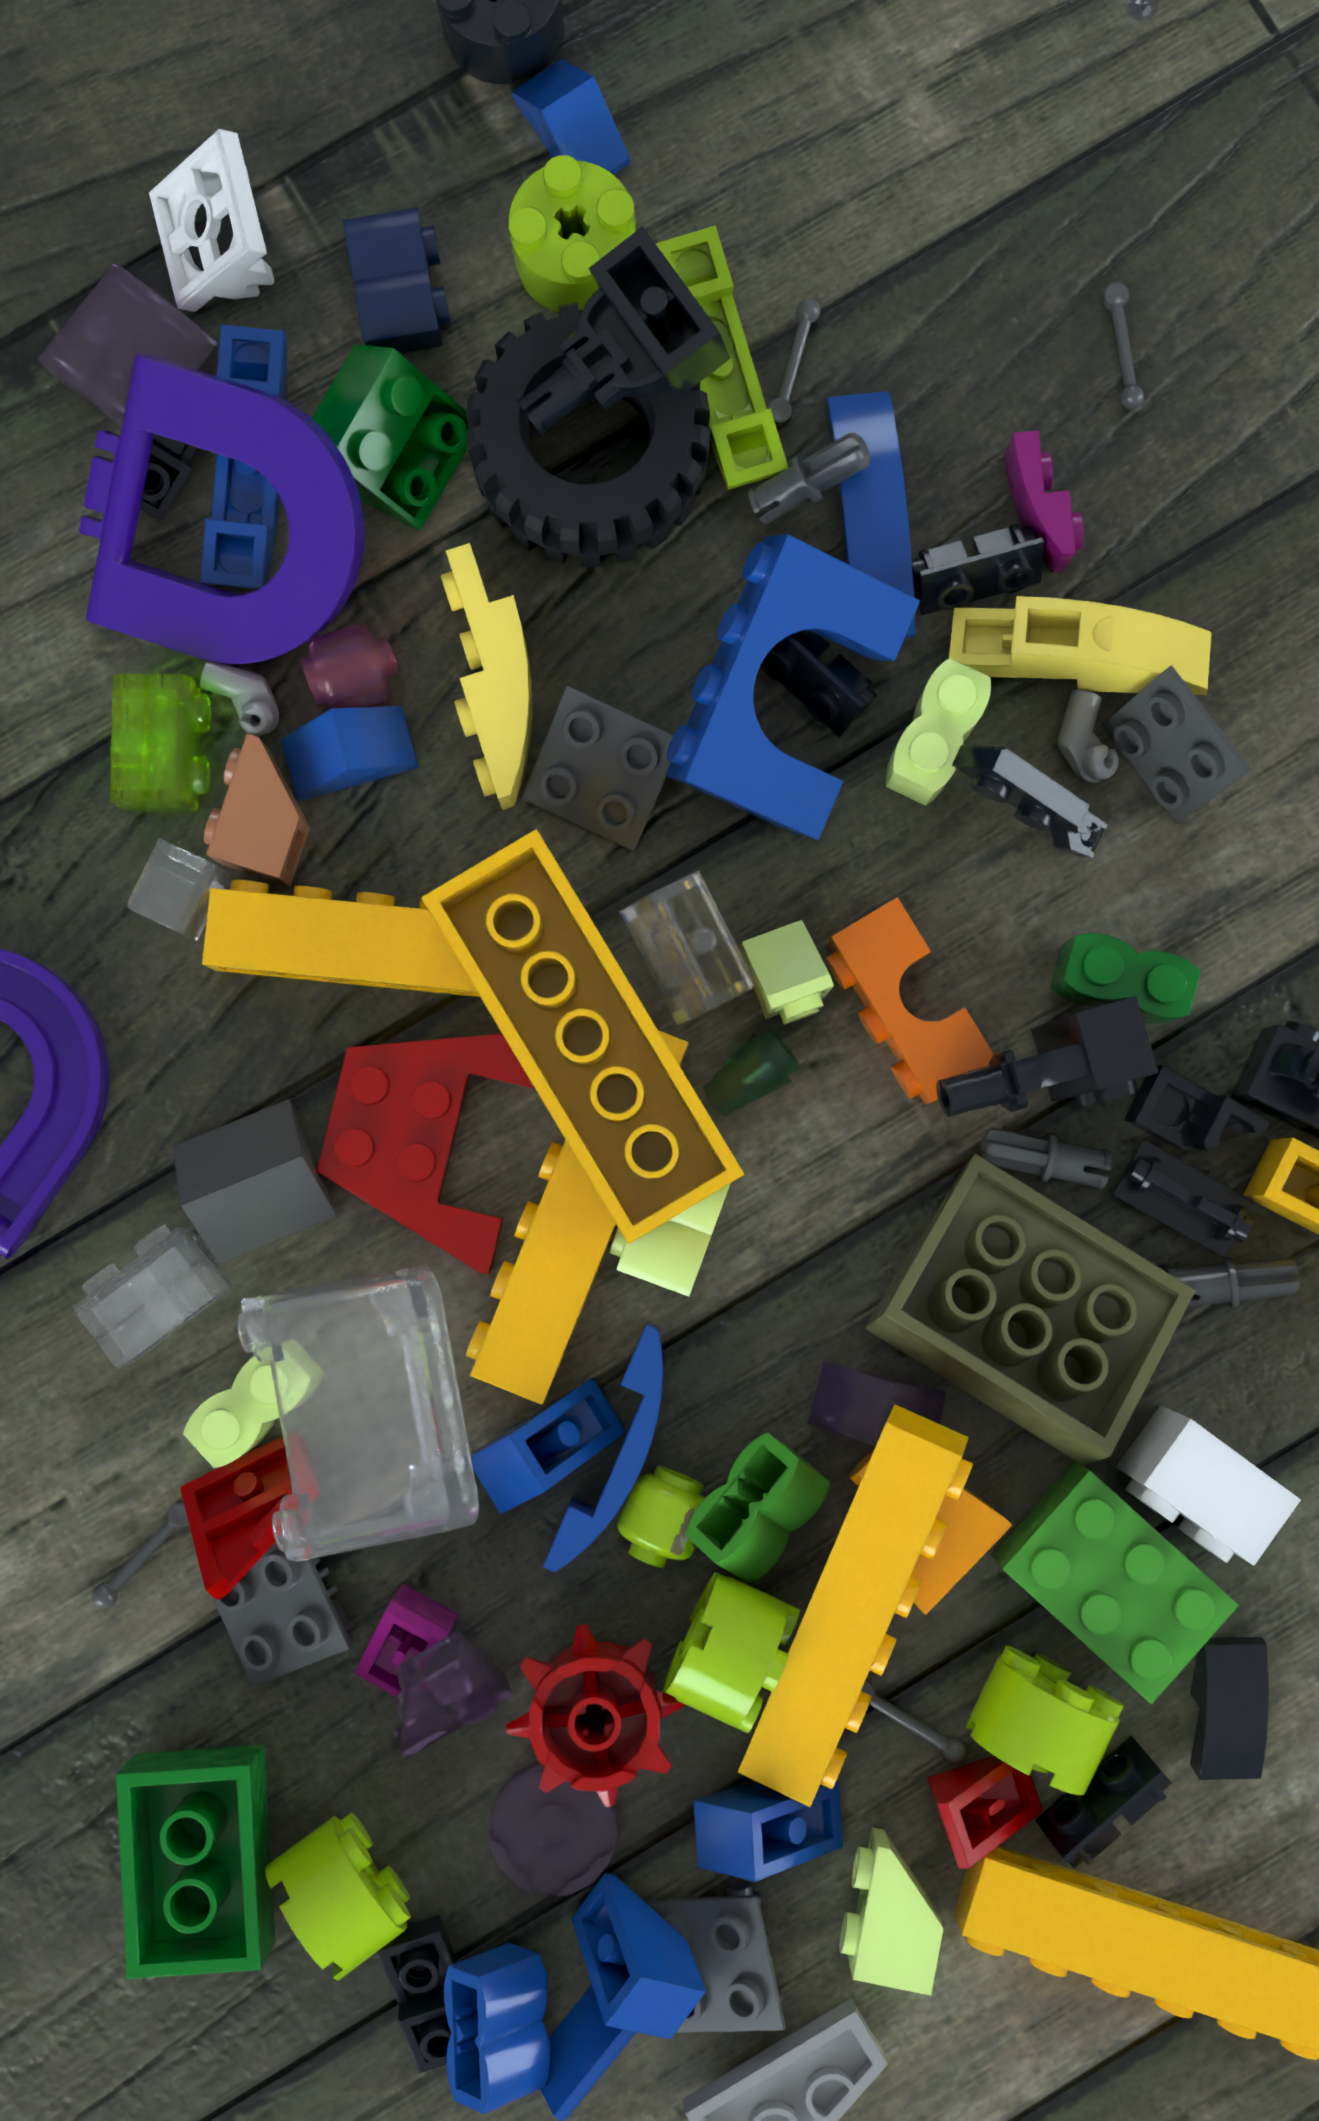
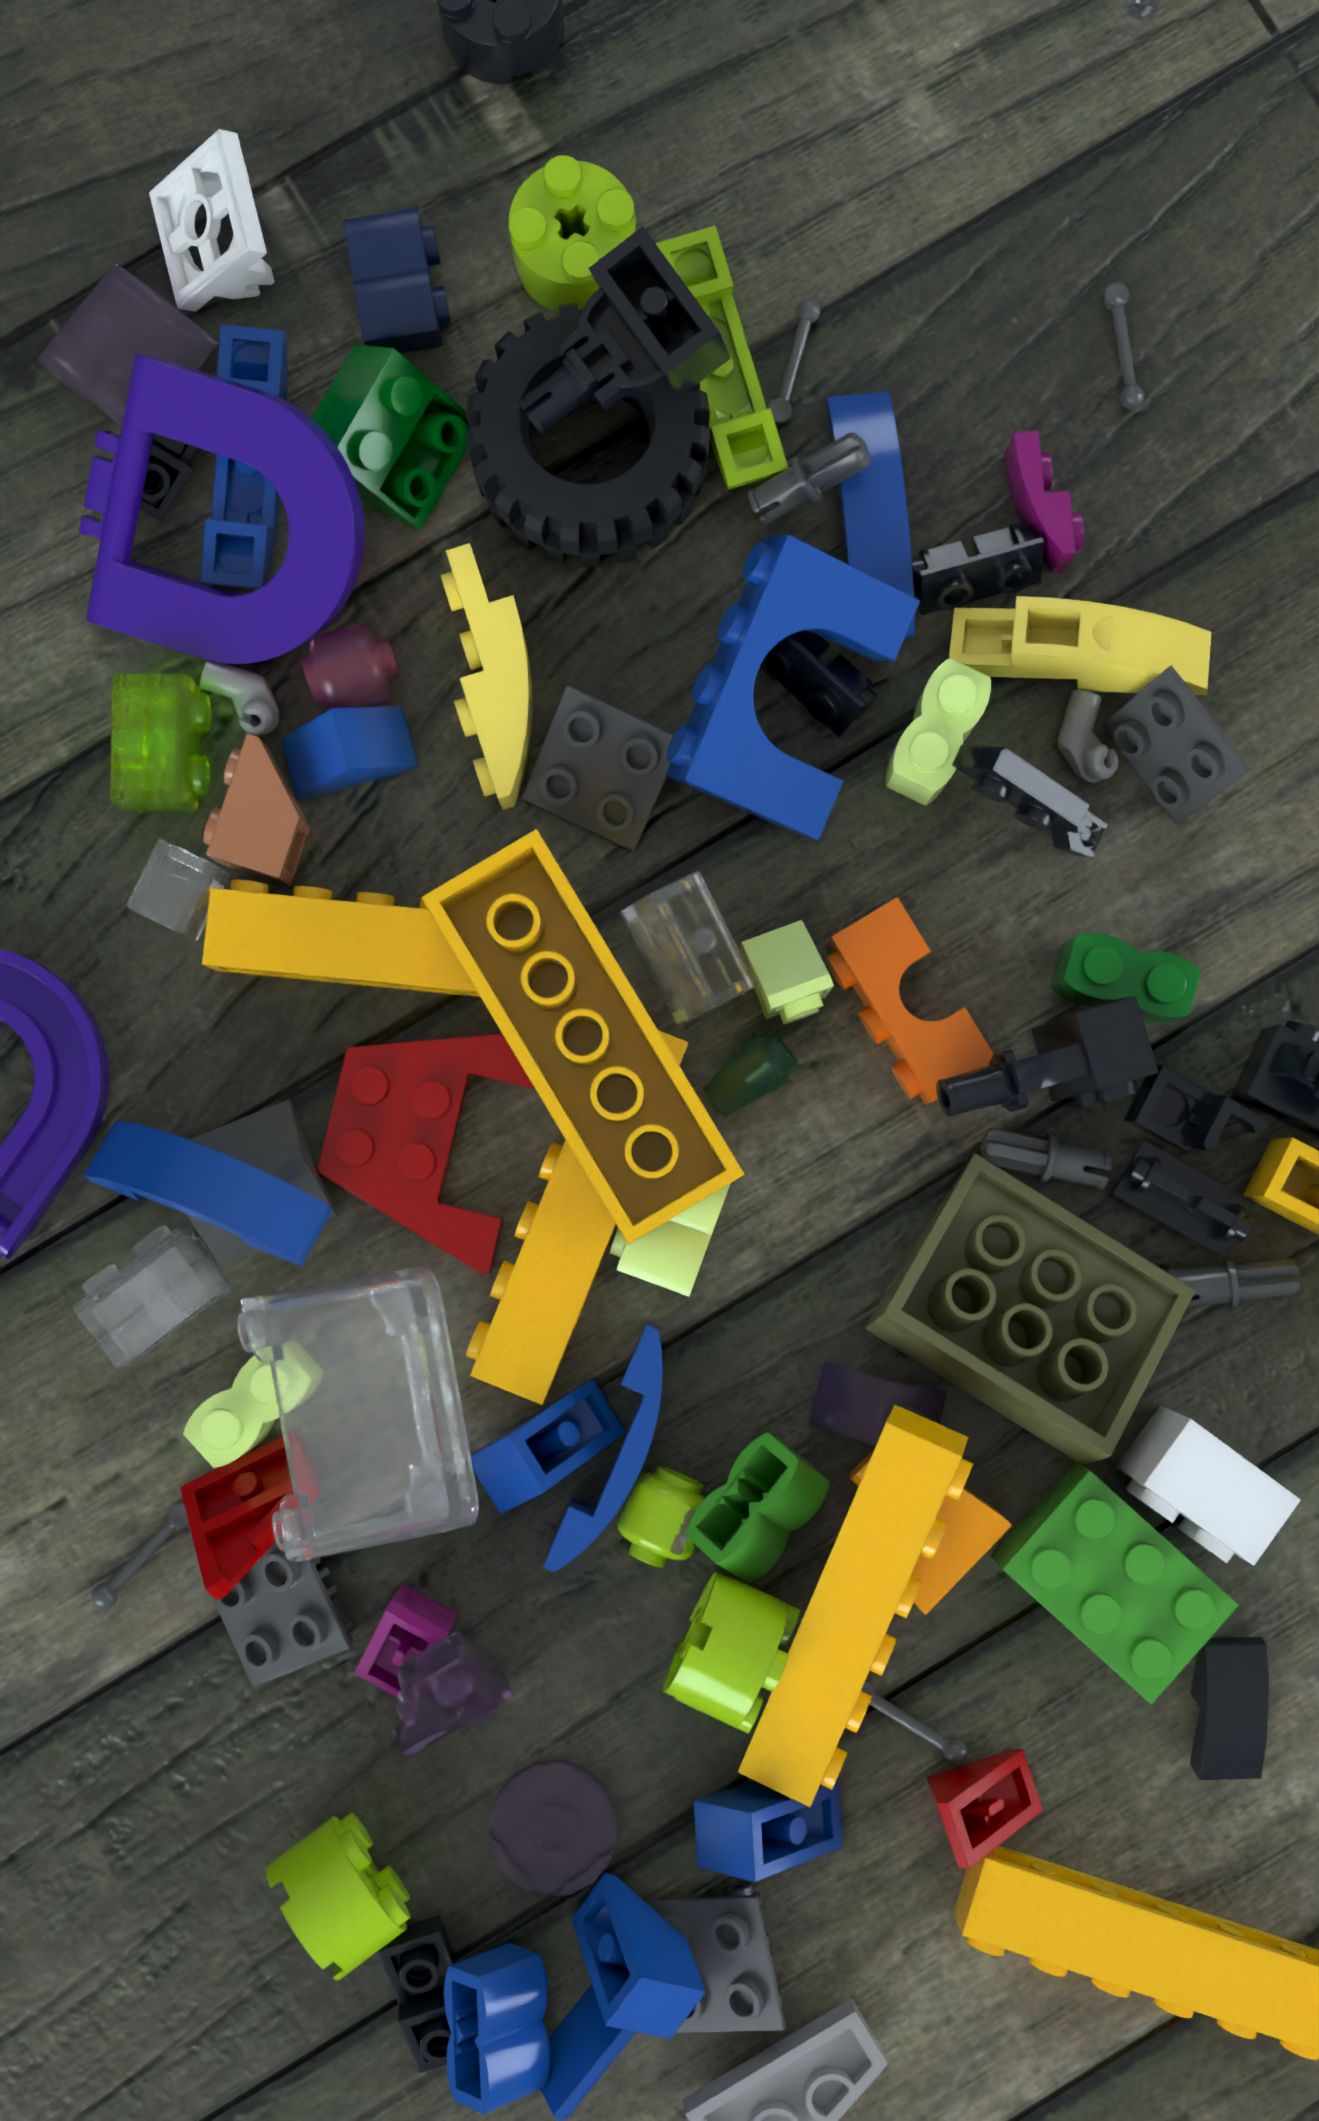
green brick [116,1745,276,1979] -> none
red brick [506,1624,686,1807] -> none
blue slope [511,59,630,175] -> none
yellowish green slope [839,1827,944,1996] -> none
lime brick [965,1646,1124,1795] -> none
black hinge [1035,1735,1172,1869] -> none
none -> blue slope [84,1121,332,1267]

